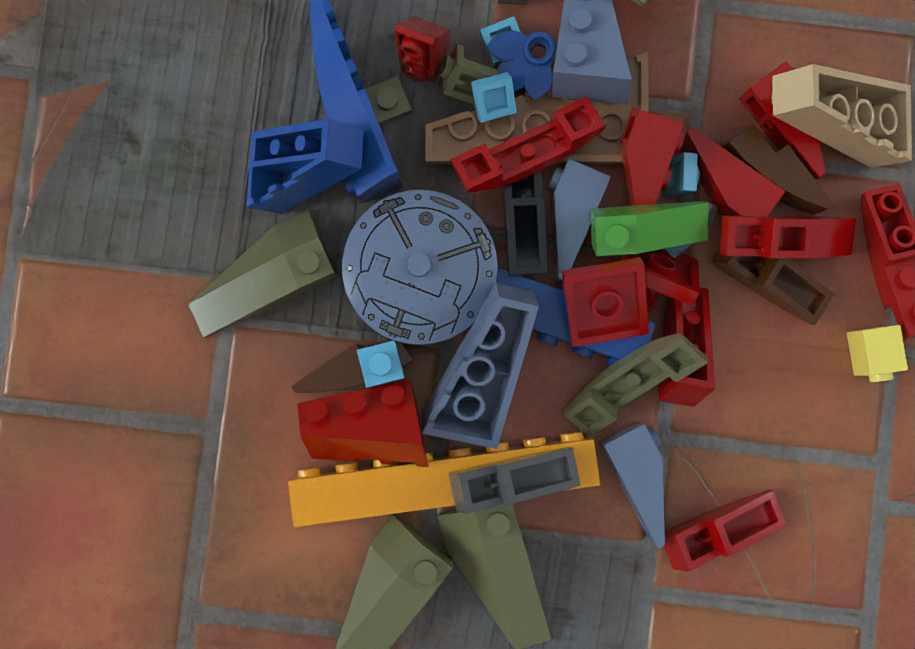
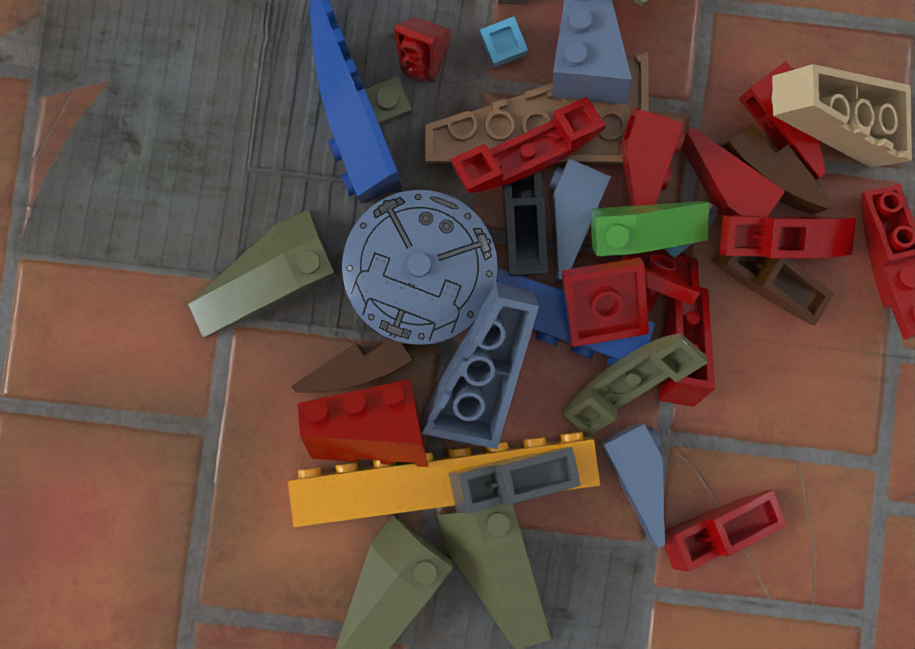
blue wedge [246,119,364,214] -> none
medium azure plate [357,340,405,388] -> none
olive bracket [439,44,499,104] -> none
medium azure plate [471,72,517,123] -> none
blue plate [487,30,557,100] -> none
medium azure plate [664,152,700,198] -> none
light yellow brick [846,325,908,382] -> none

